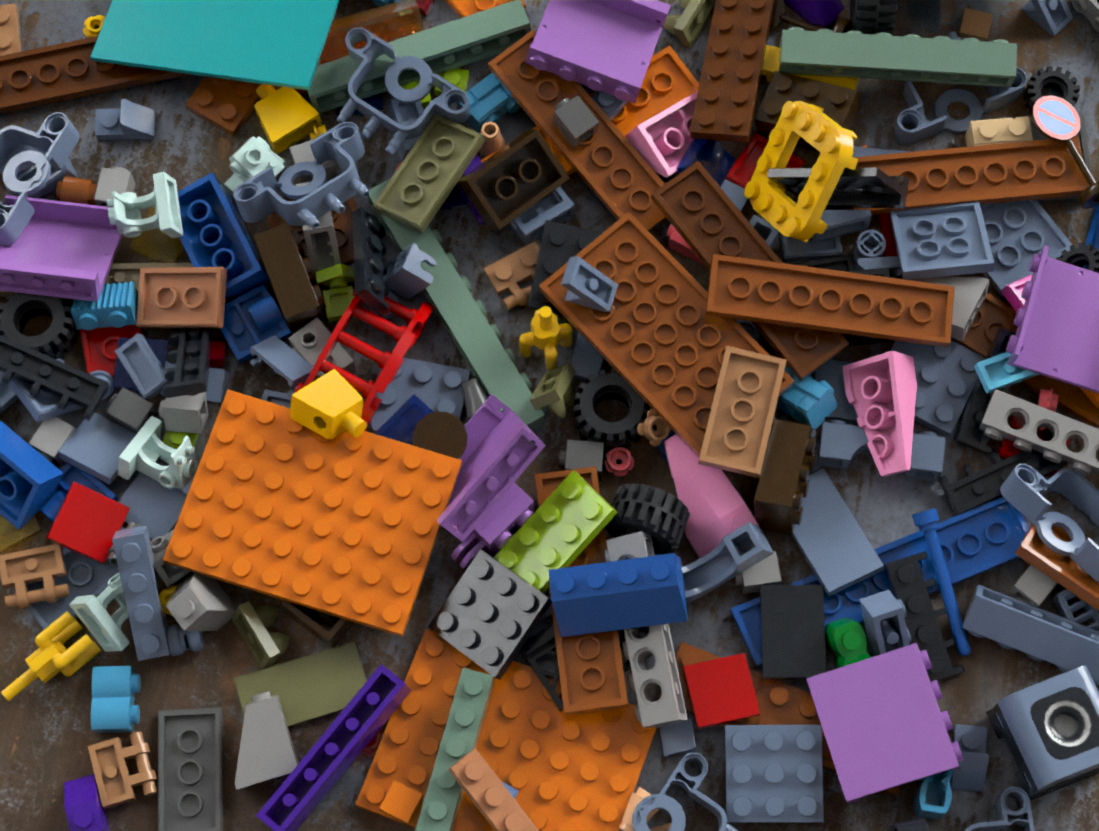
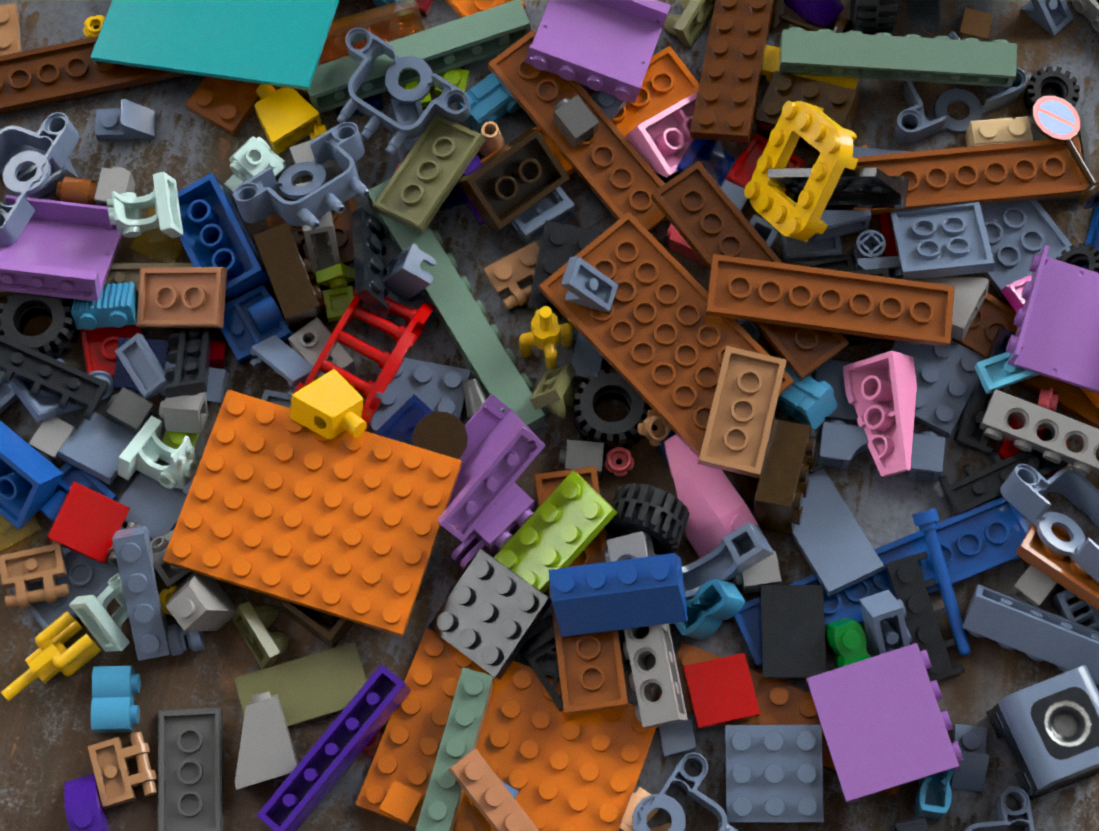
none -> dark azure brick [674,579,745,639]

